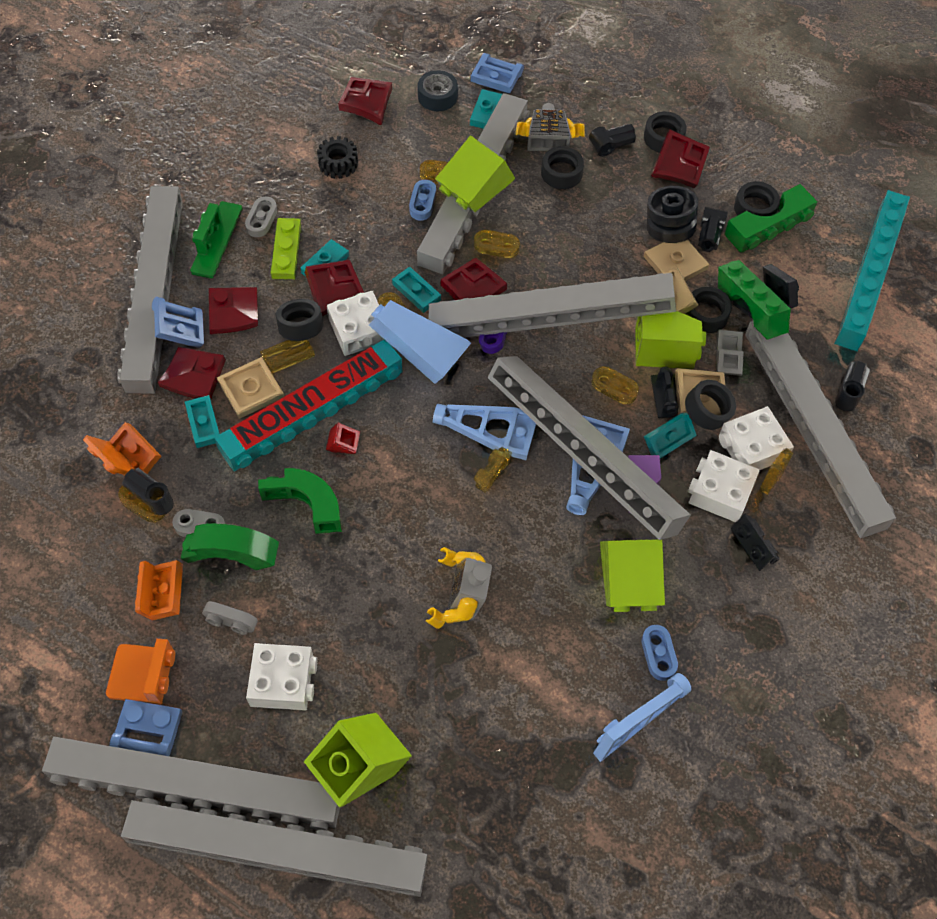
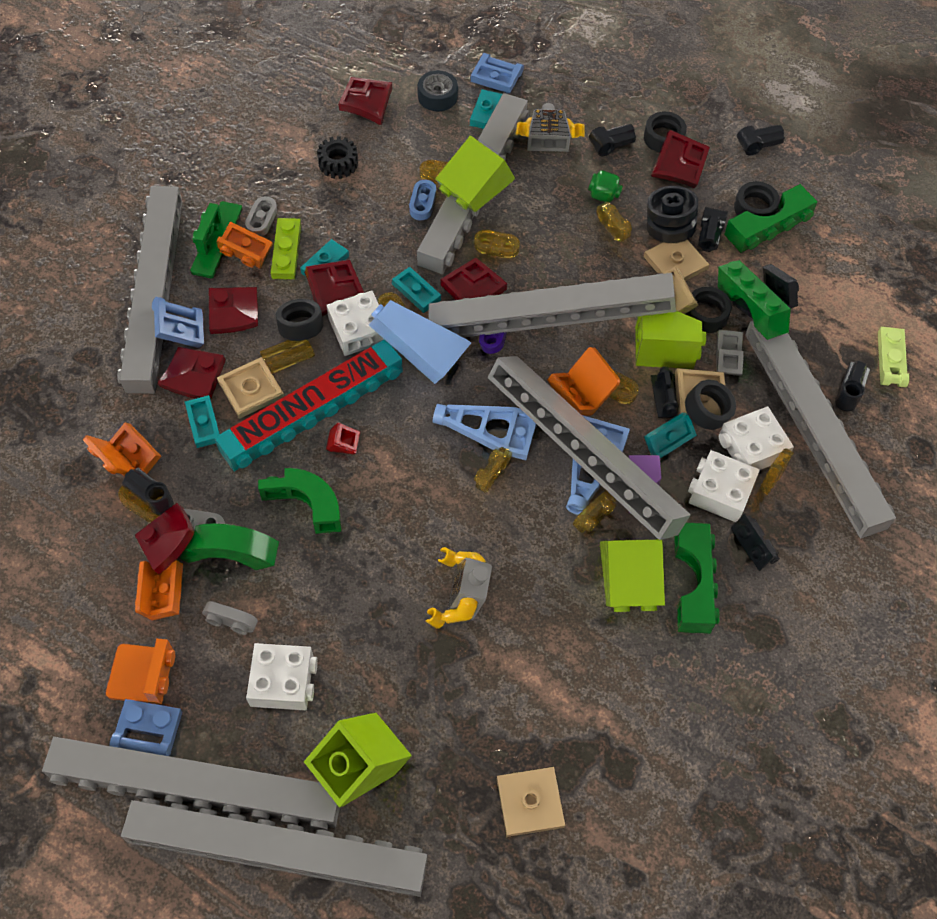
black tyre [541,146,584,189] -> none
light blue plate [593,673,691,762] -> none
medium blue plate [641,625,678,681] -> none
teal brick [834,190,910,352] -> none
none -> dark red plate [135,503,194,574]
none -> orange bracket [217,222,273,268]
none -> tan plate [496,767,565,837]
none -> orange bracket [547,347,620,416]
none -> clear yellow plate [573,490,616,533]
none -> green head [588,170,623,203]
none -> clear yellow plate [596,202,632,242]
none -> green arch [674,523,720,634]
none -> black piece [737,125,785,156]
none -> yellowish green plate [878,327,909,388]

